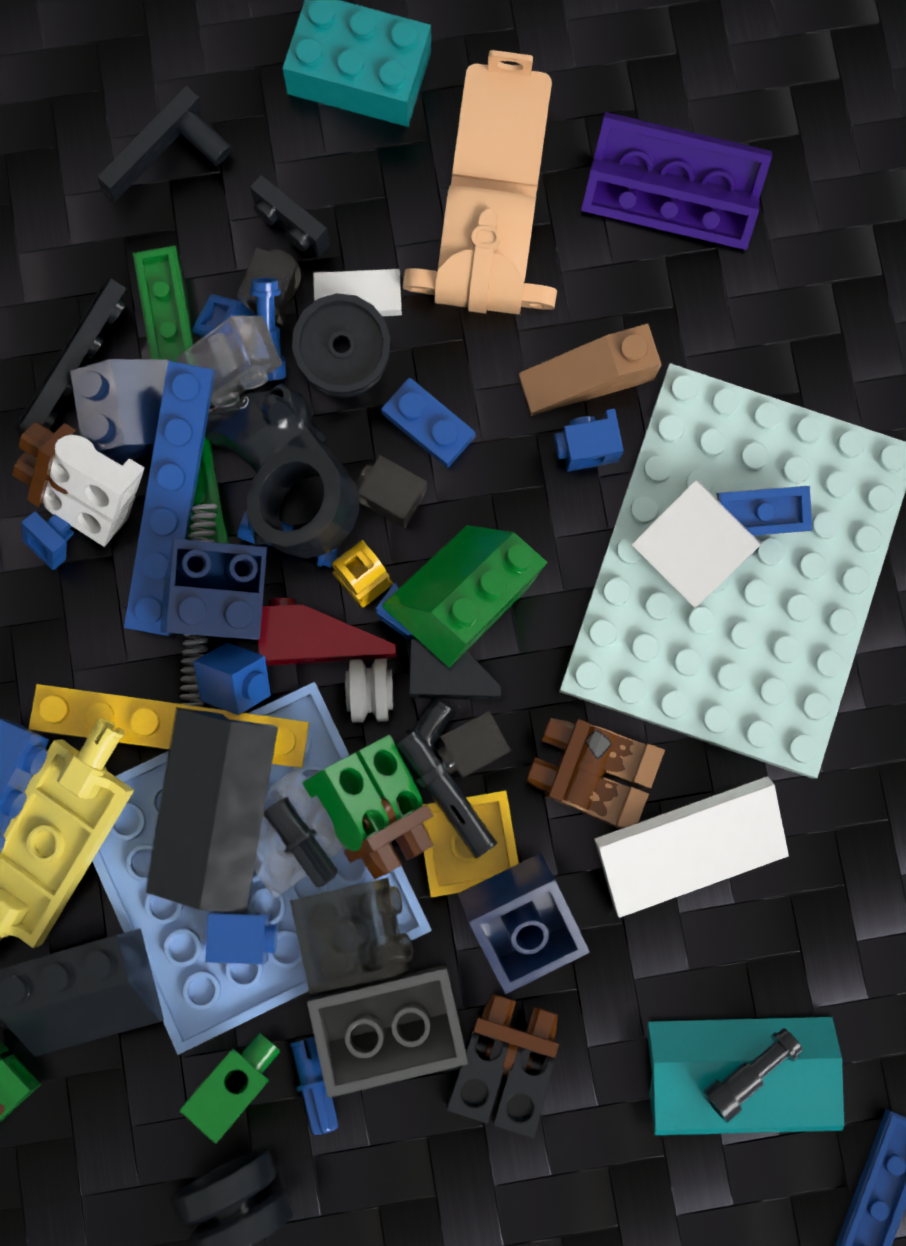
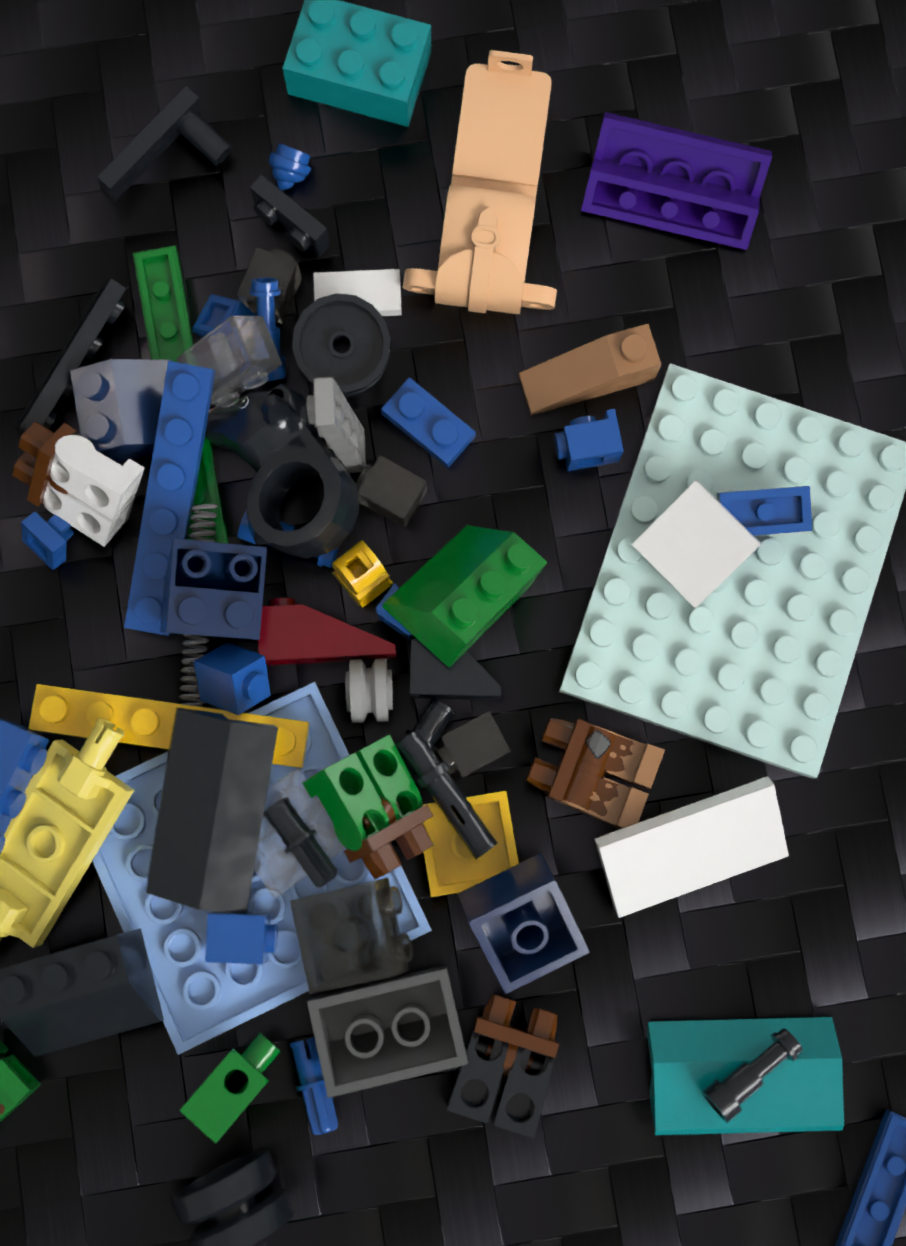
none -> blue plate [268,143,311,191]
none -> light grey plate [307,377,366,473]

